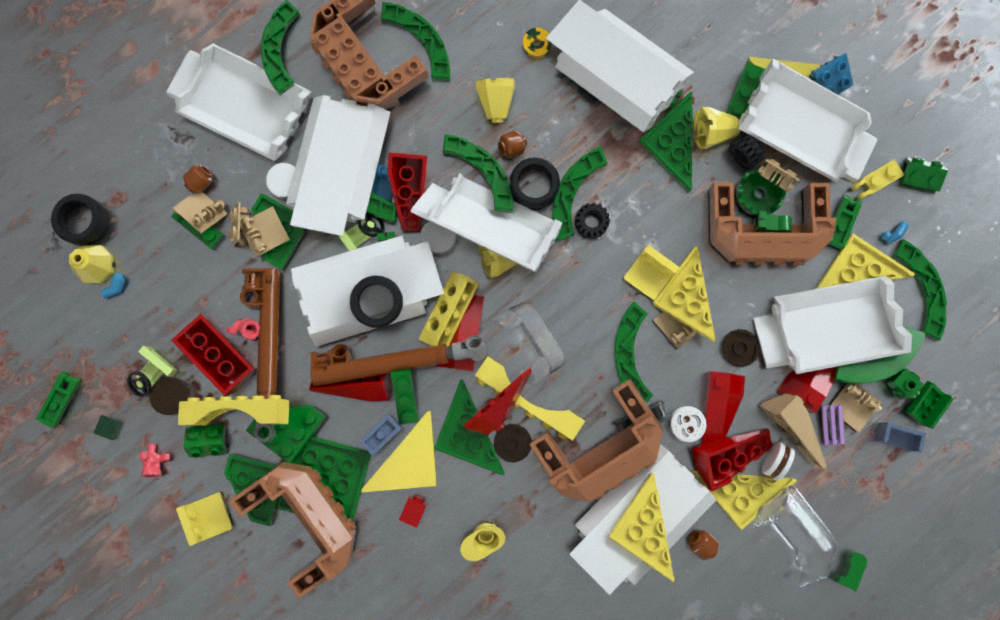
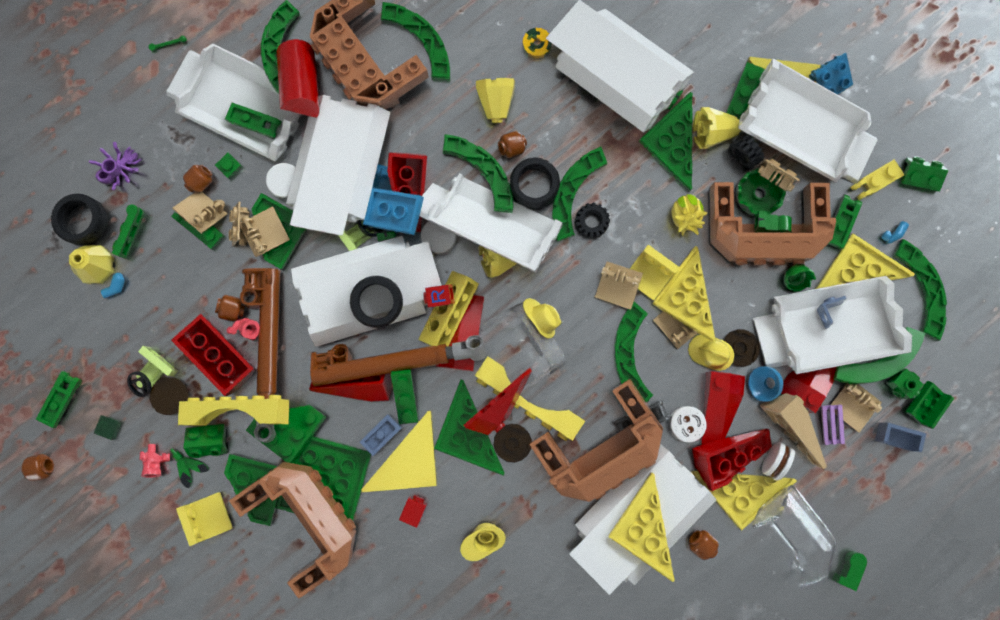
none -> dark orange head [22,454,54,481]
none -> medium lavender animal [89,142,141,191]
none -> green plate [111,204,144,259]
none -> green hinge [148,36,187,52]
none -> green piece [170,449,208,488]
none -> green plate [215,152,243,180]
none -> dark orange head [215,295,245,322]
none -> green plate [225,102,282,139]
none -> red brick [277,39,320,118]
none -> dark azure tile [363,188,424,235]
none -> red brick [423,284,455,308]
none -> light yellow piece [523,298,562,339]
none -> tan hinge [595,261,643,310]
none -> light yellow hair [671,194,707,236]
none -> light yellow piece [688,335,734,371]
none -> dark azure piece [748,366,783,402]
none -> green hair [784,264,816,292]
none -> sand blue bracket [817,296,847,329]

